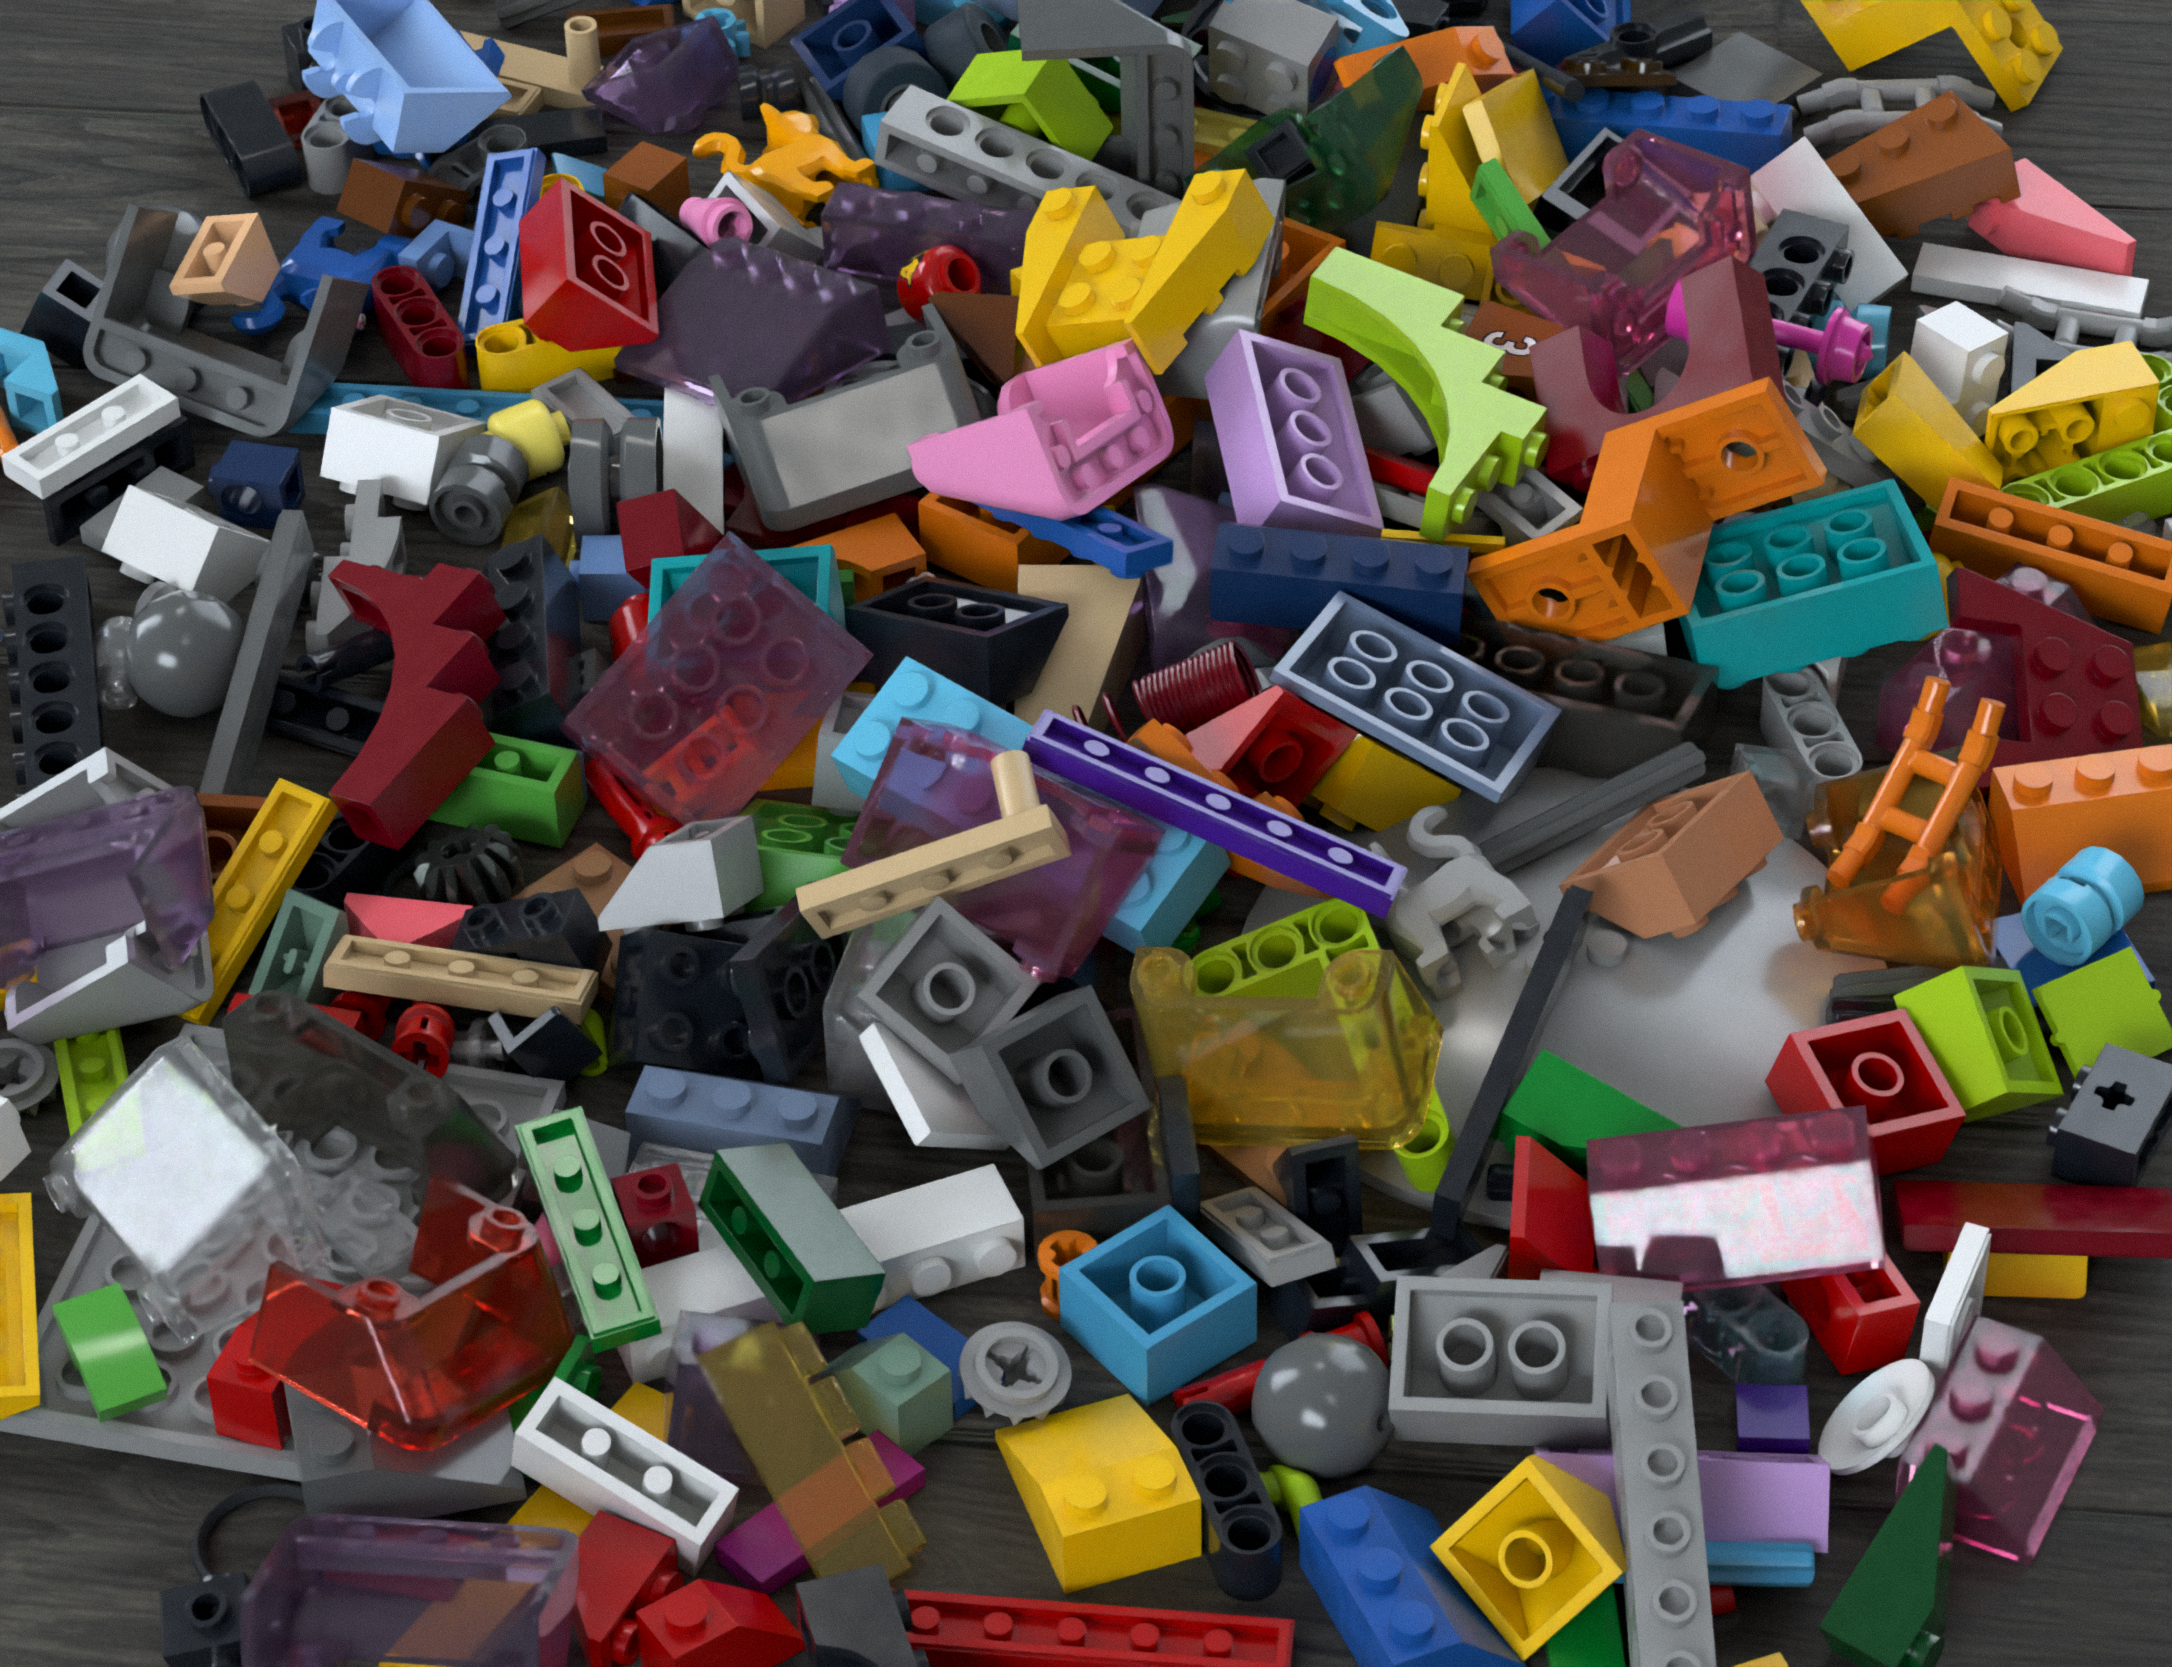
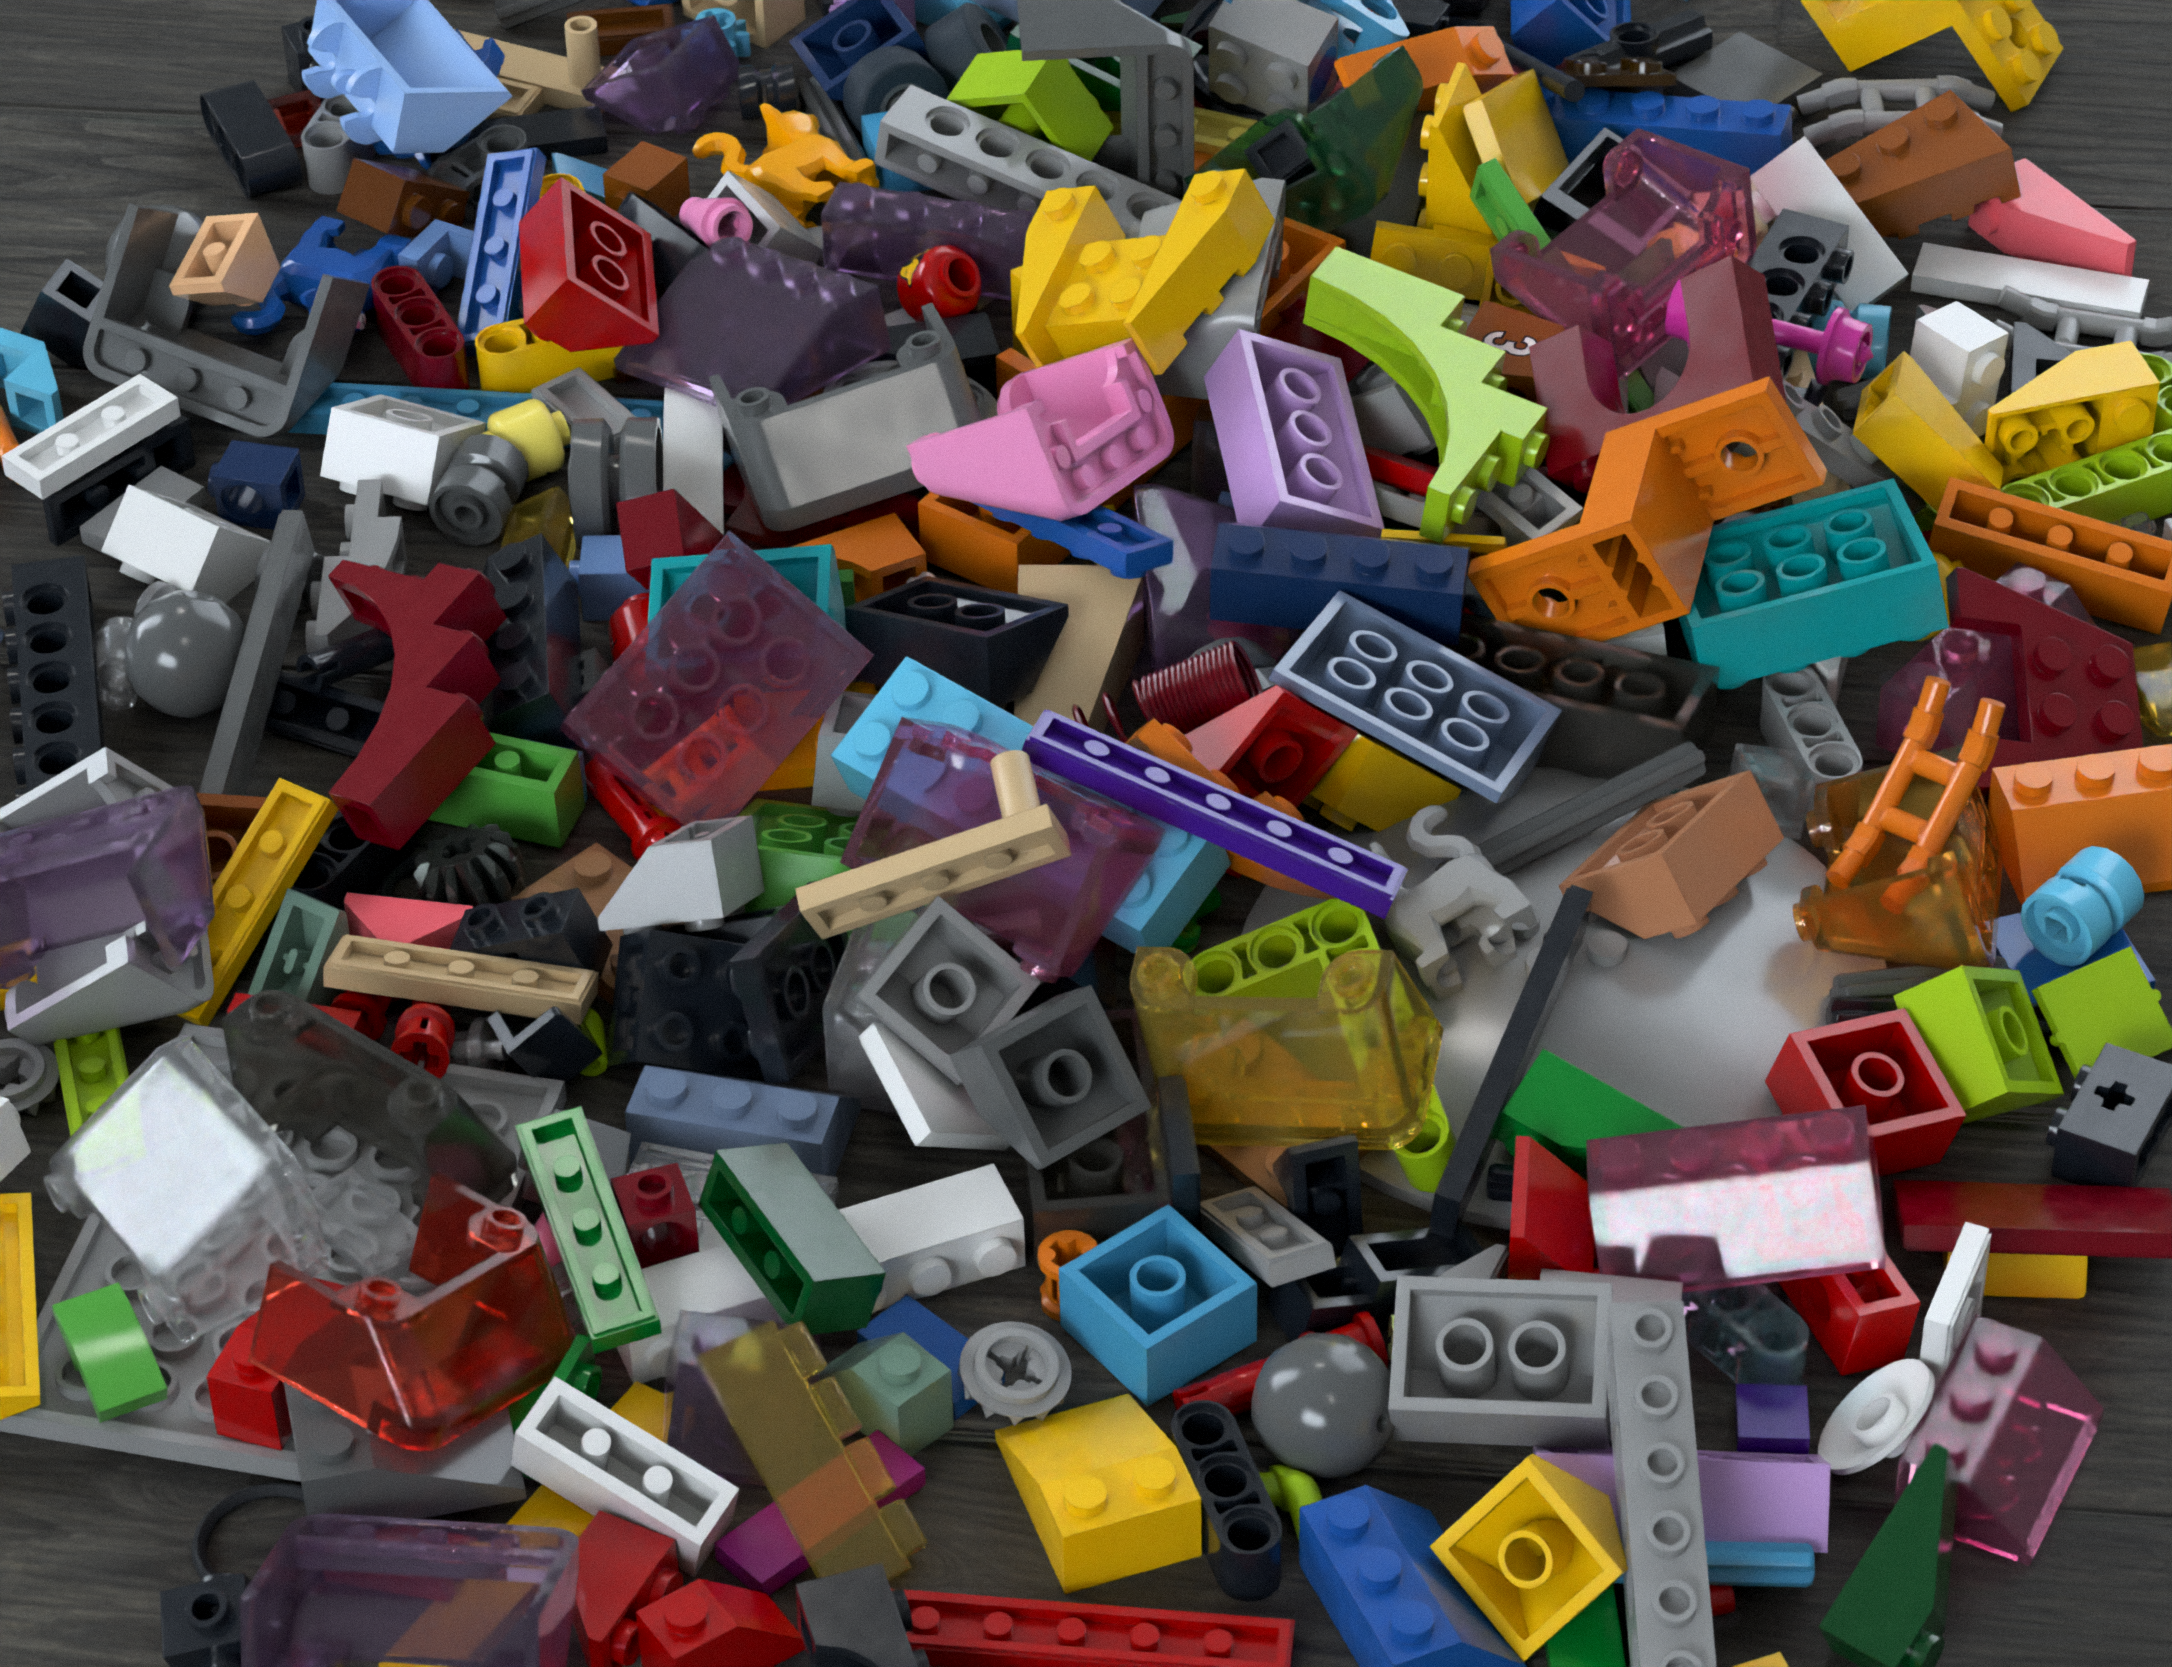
reddish brown slope [928,292,1025,392] -> none

